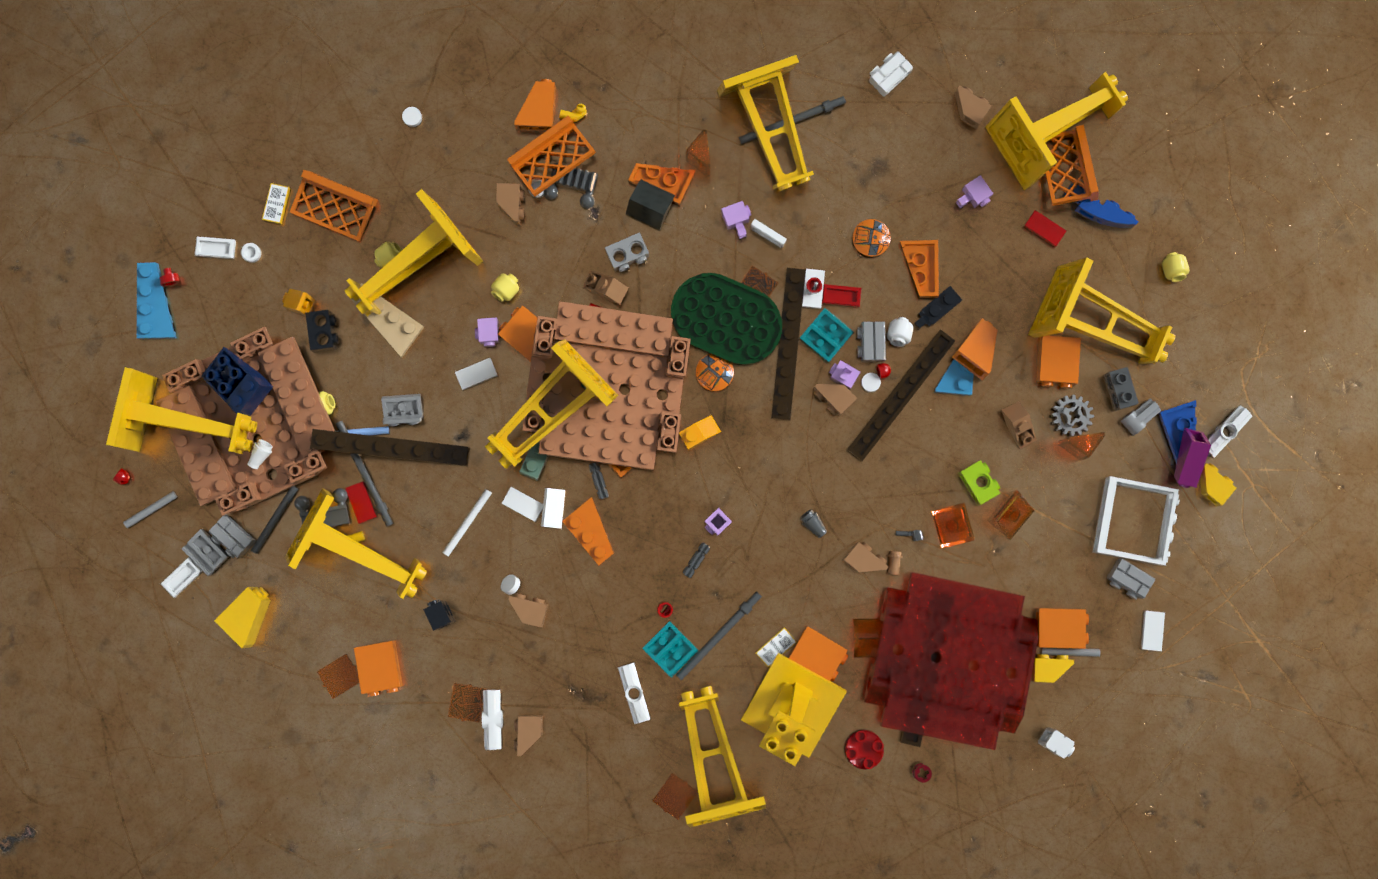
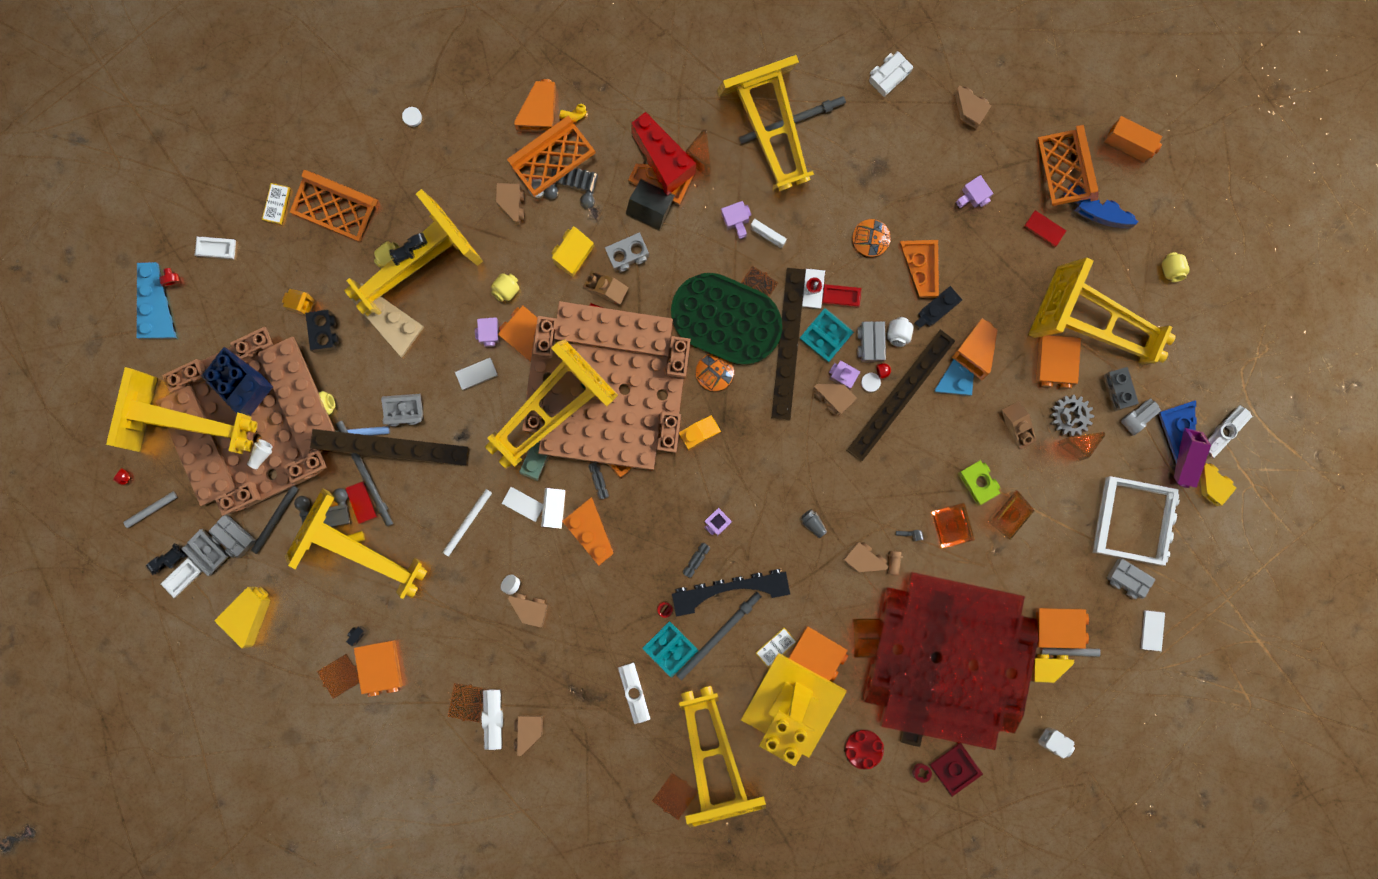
white tile [241,243,261,263] -> none
black brick [423,599,456,631] -> none
yellow piece [985,72,1128,190] -> none
none -> black connector [145,543,187,576]
none -> black plate [346,626,367,646]
none -> black connector [389,233,428,266]
none -> yellow slope [551,226,595,277]
none -> red wedge [631,112,696,196]
none -> black arch [672,569,791,617]
none -> dark red tile [928,742,983,797]
none -> orange brick [1104,116,1163,162]

